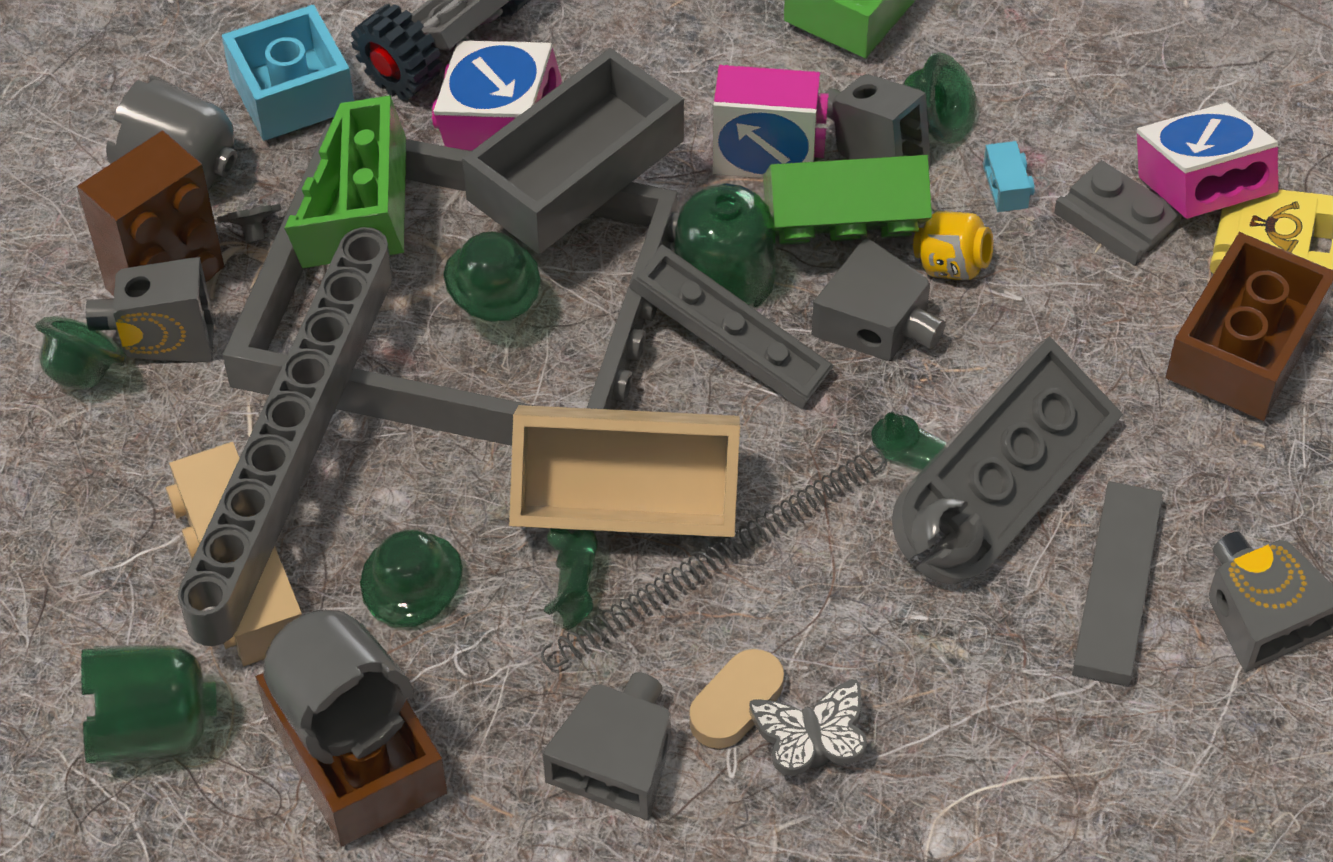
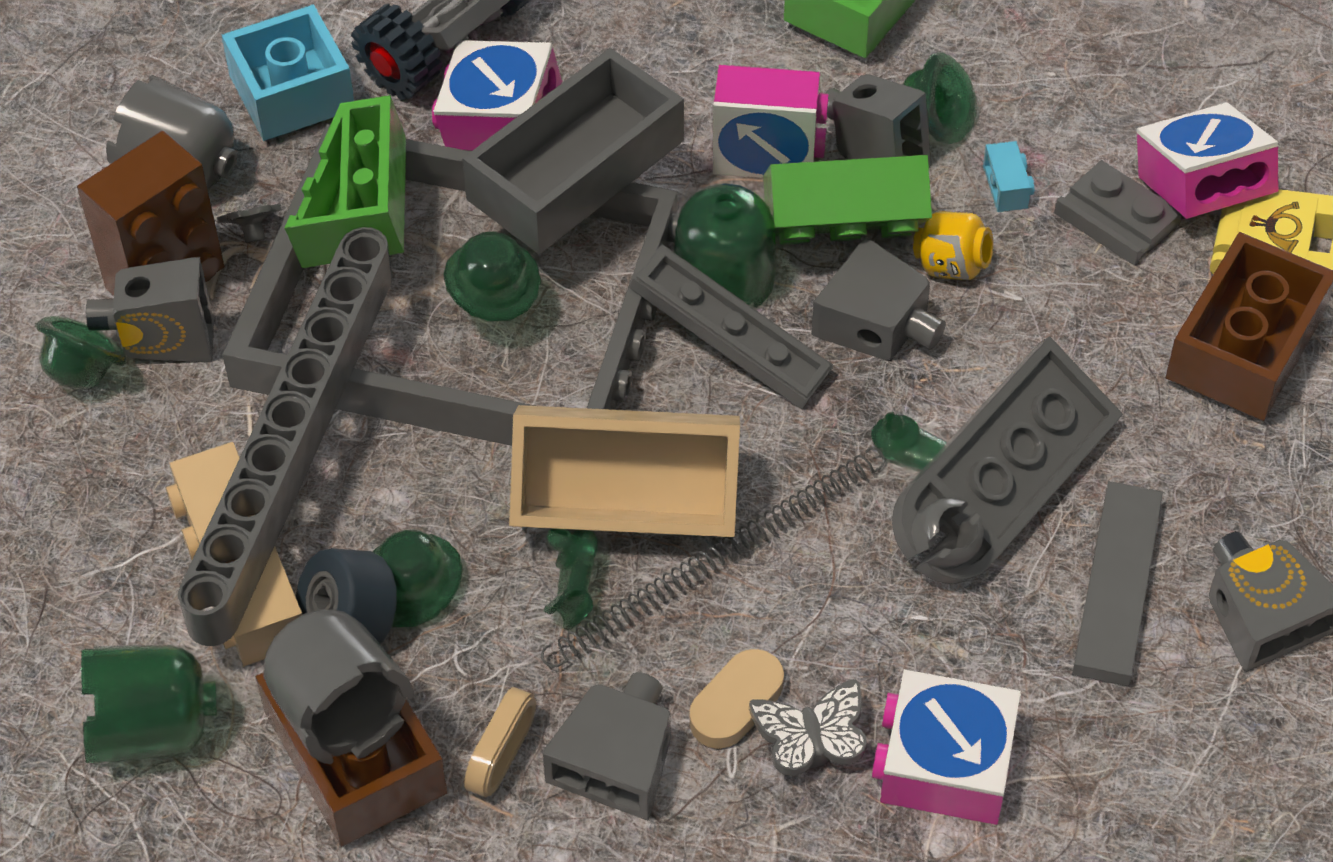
none -> black wheel [296,548,397,644]
none -> tan tile [464,687,536,797]
none -> piece [872,669,1021,825]

